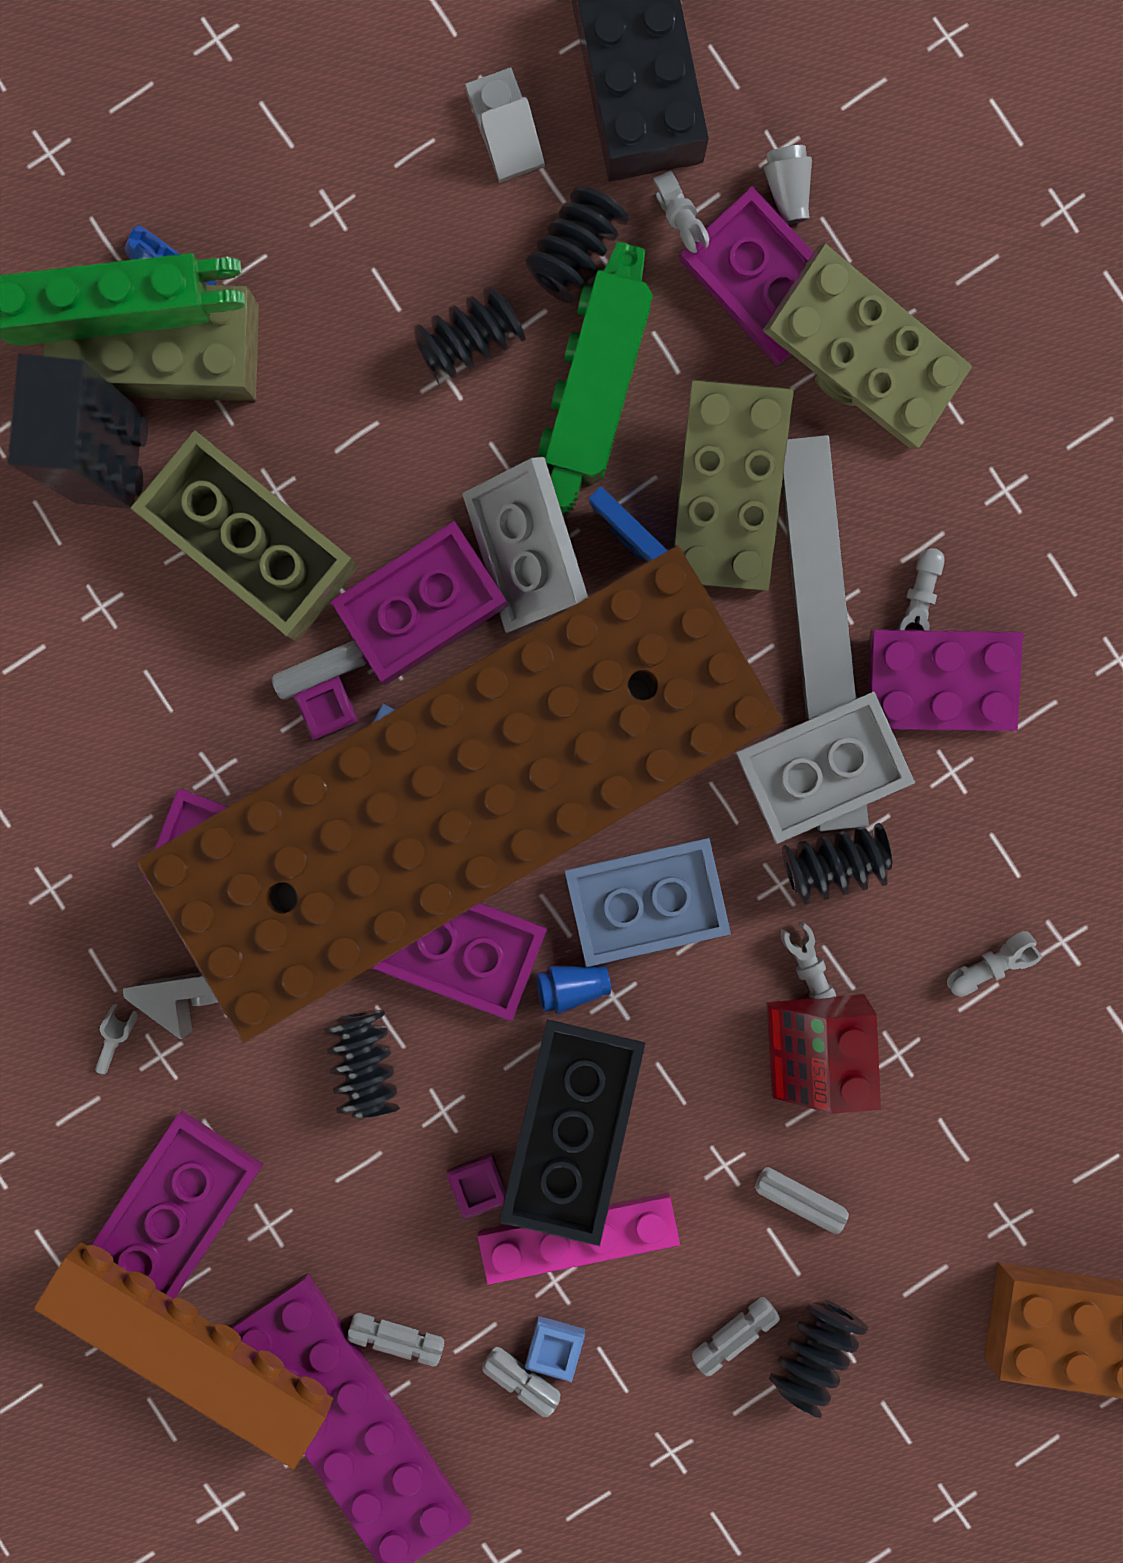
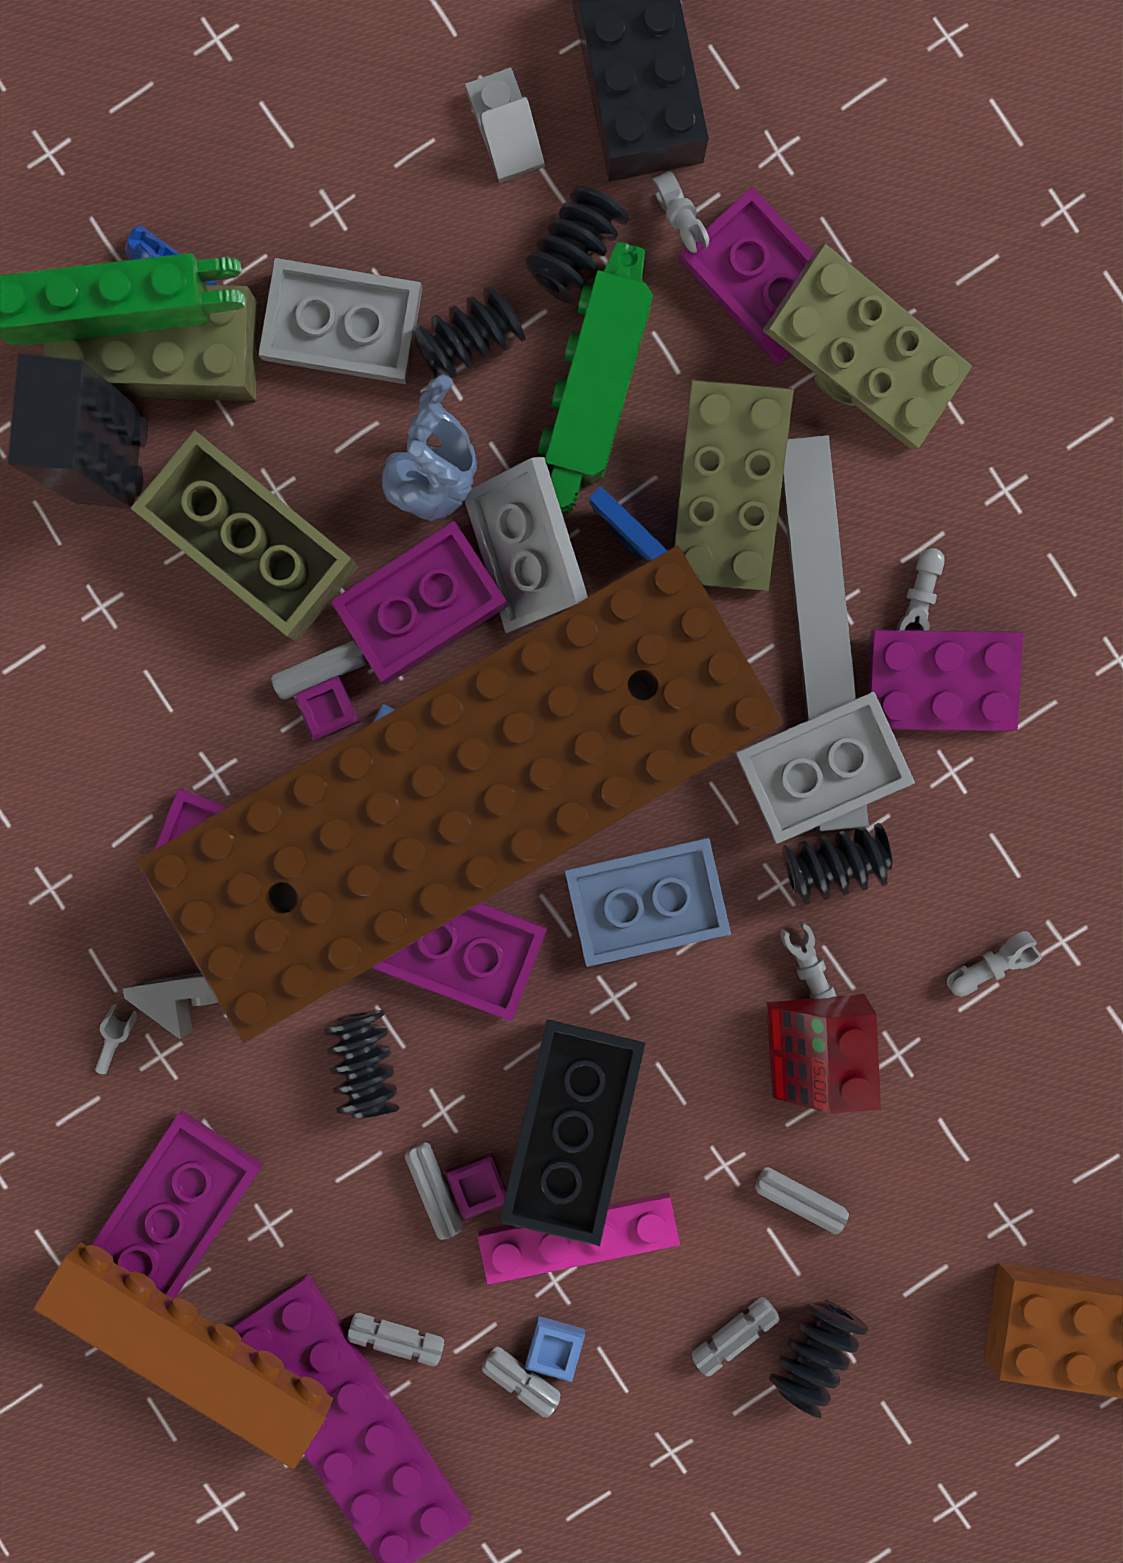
blue cone [536,966,611,1015] -> none
light grey cone [763,145,812,225] -> none
none -> light grey plate [259,258,423,384]
none -> sand blue hair [382,374,477,521]
none -> light grey axle [405,1142,462,1240]

